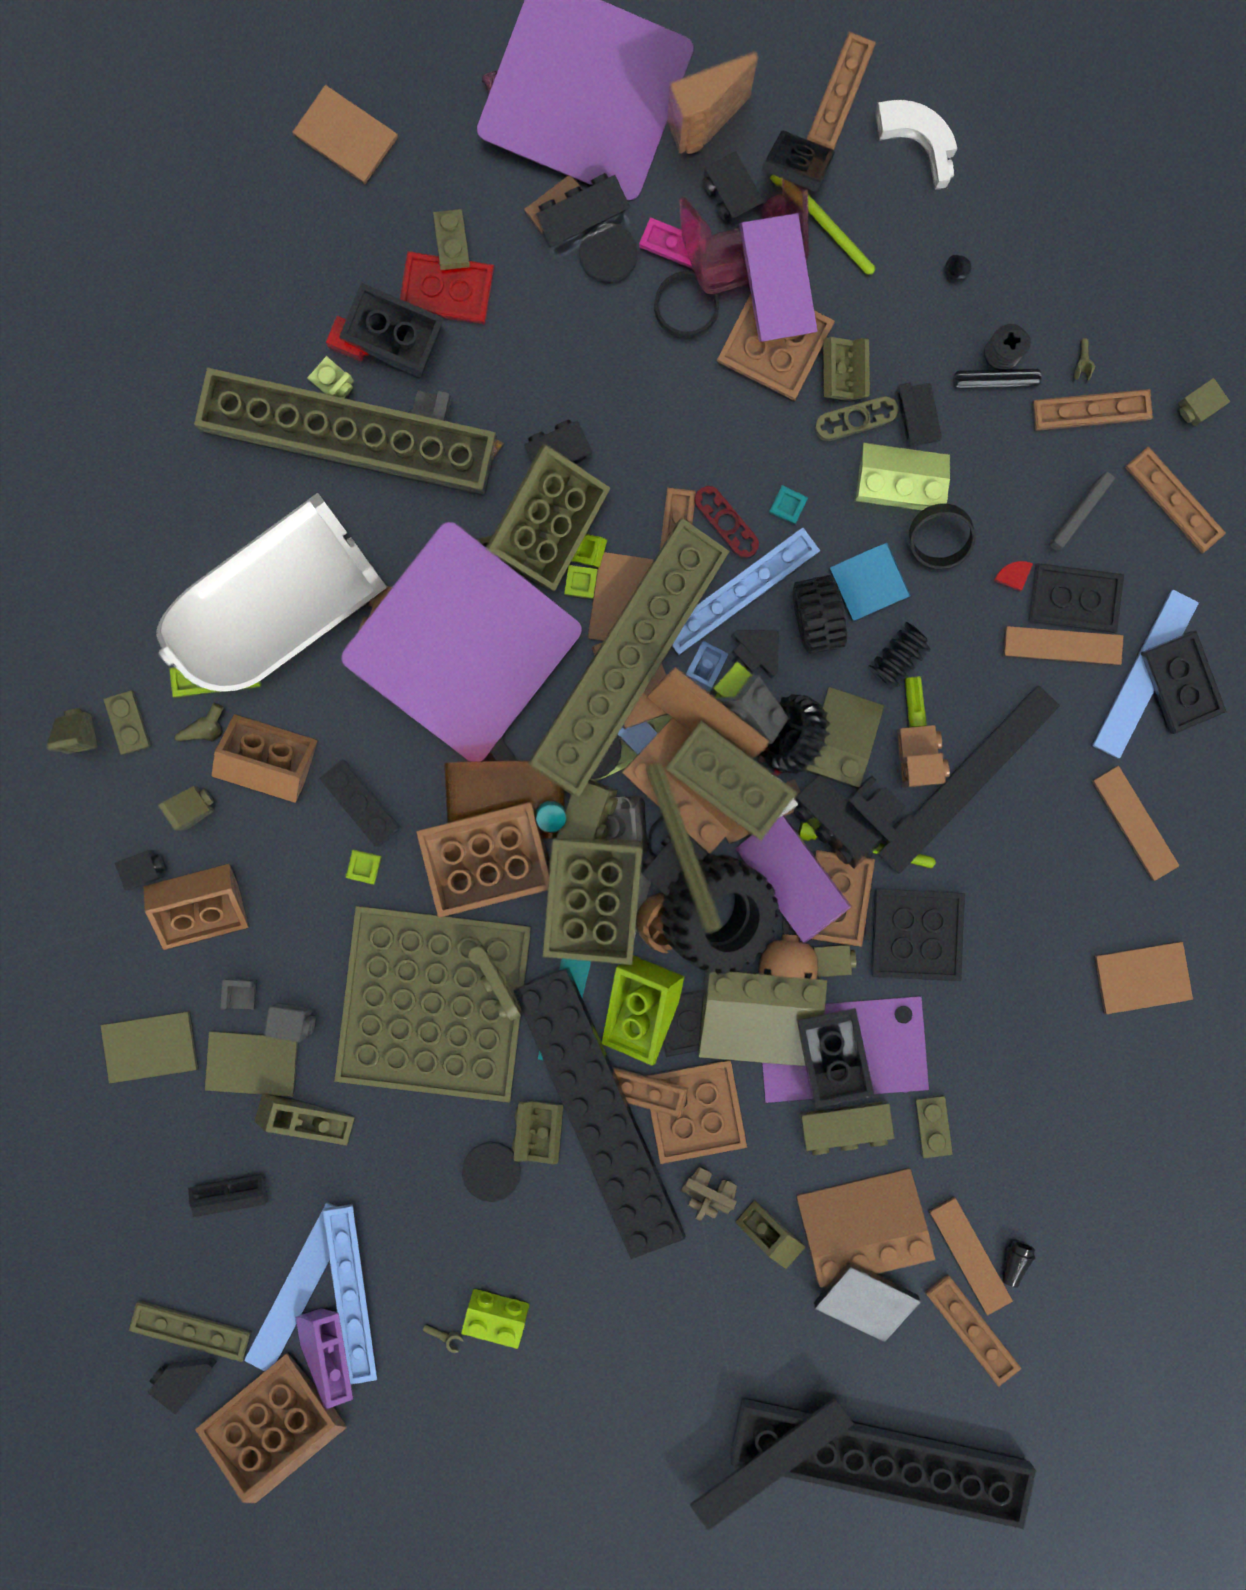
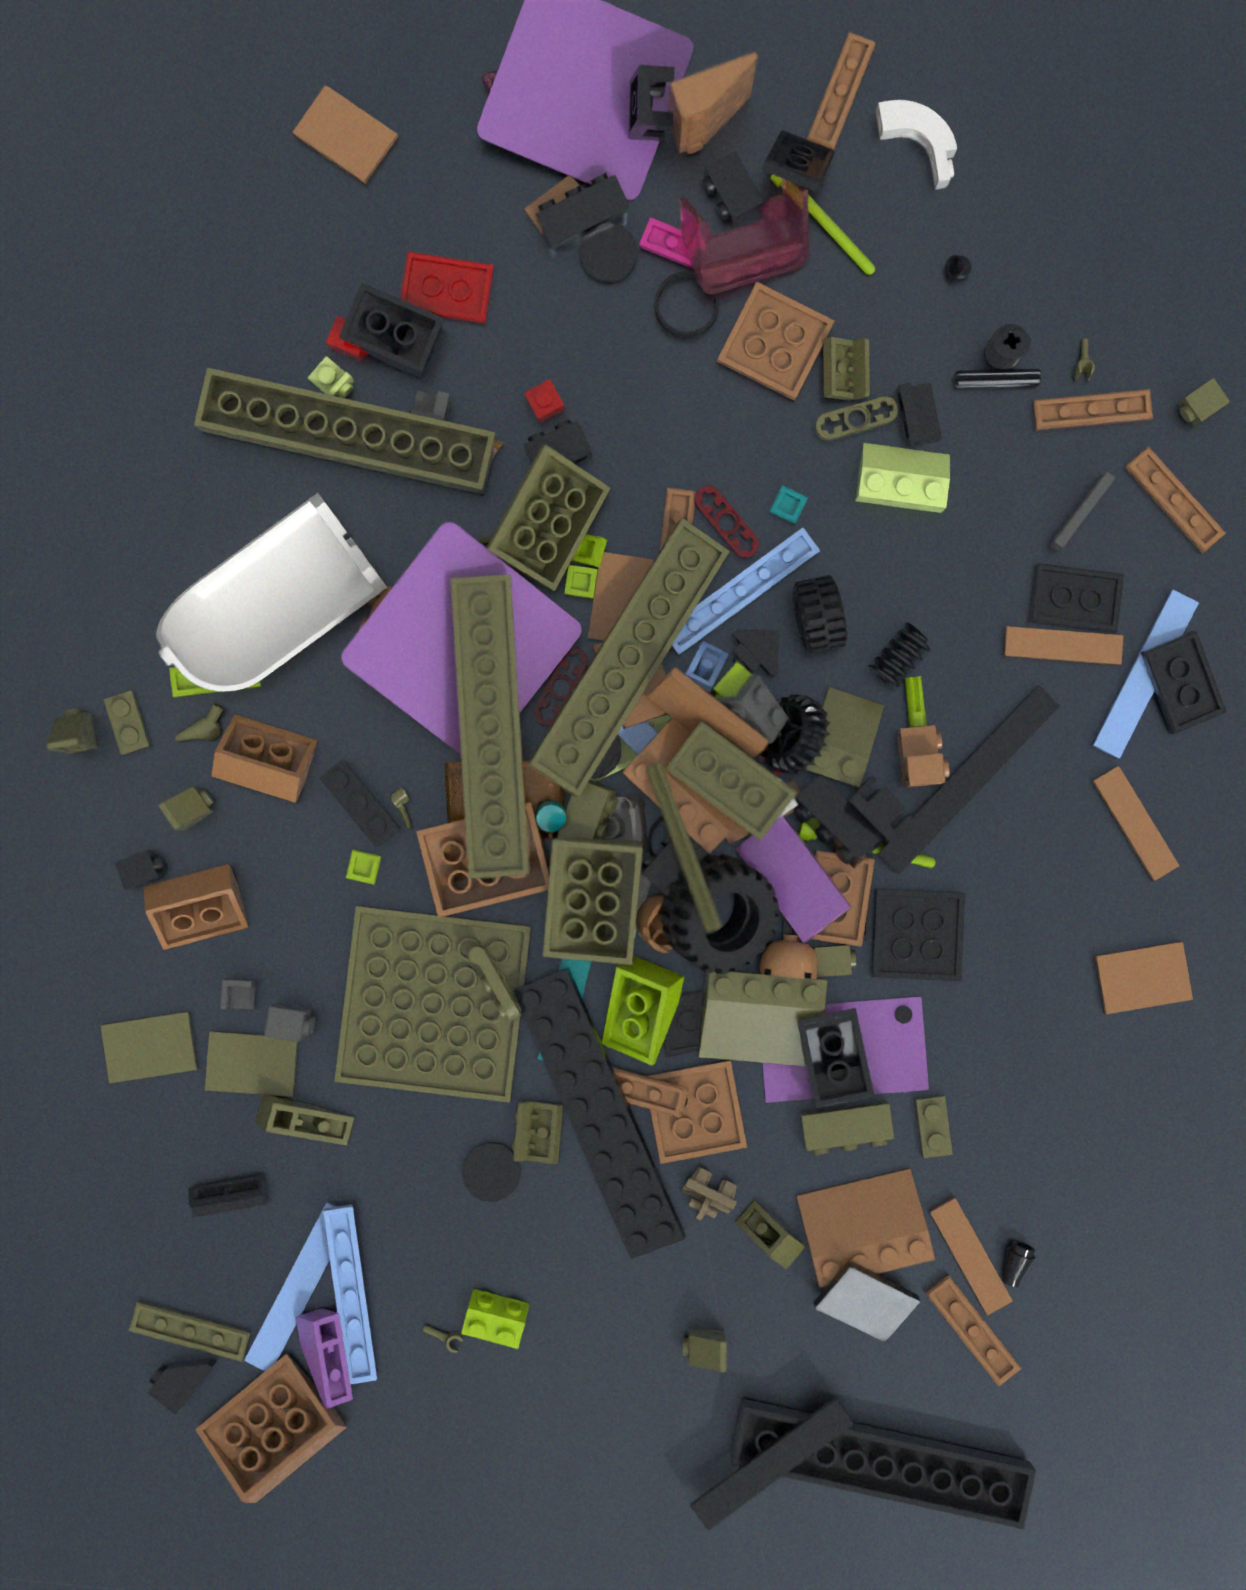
olive plate [433,209,470,270] -> none
medium lavender tile [739,213,818,342] -> none
dark azure slope [830,543,911,621] -> none
black tyre [909,504,976,569] -> none
red tile [993,561,1033,591] -> none
none -> olive hand [391,787,413,830]
none -> olive plate [451,574,529,879]
none -> red brick [524,379,565,425]
none -> dark red beam [534,648,588,727]
none -> black panel [629,65,674,141]
none -> olive slope [683,1329,726,1372]

